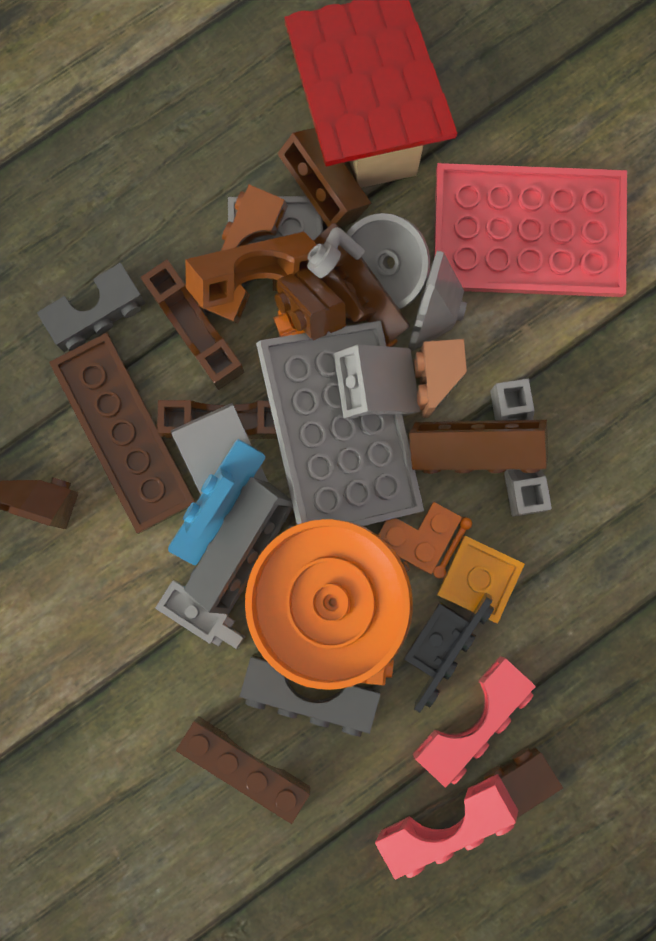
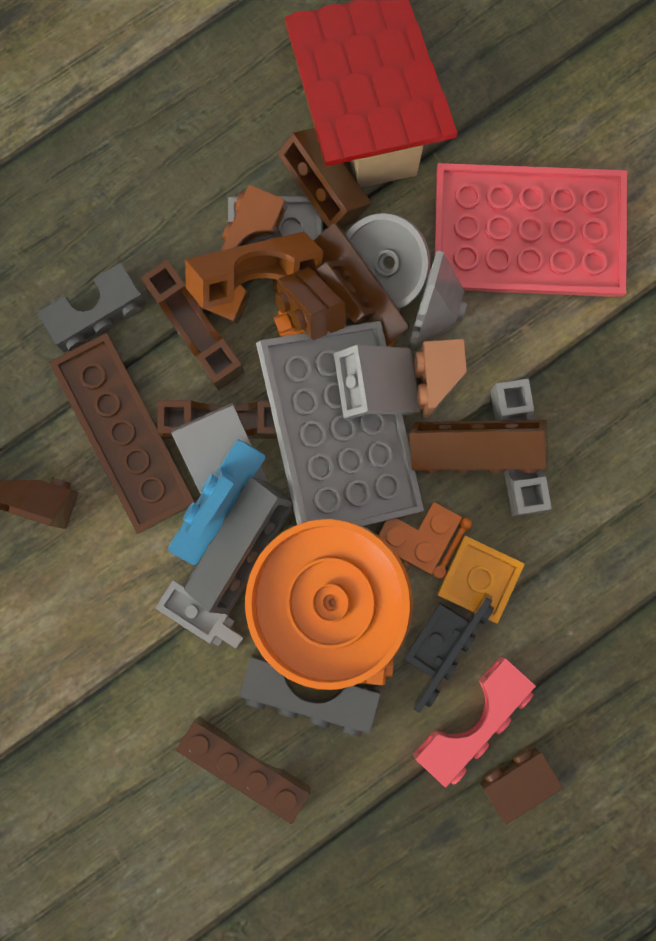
light grey plate [307,227,365,278] -> none
coral arch [375,774,519,880] -> none

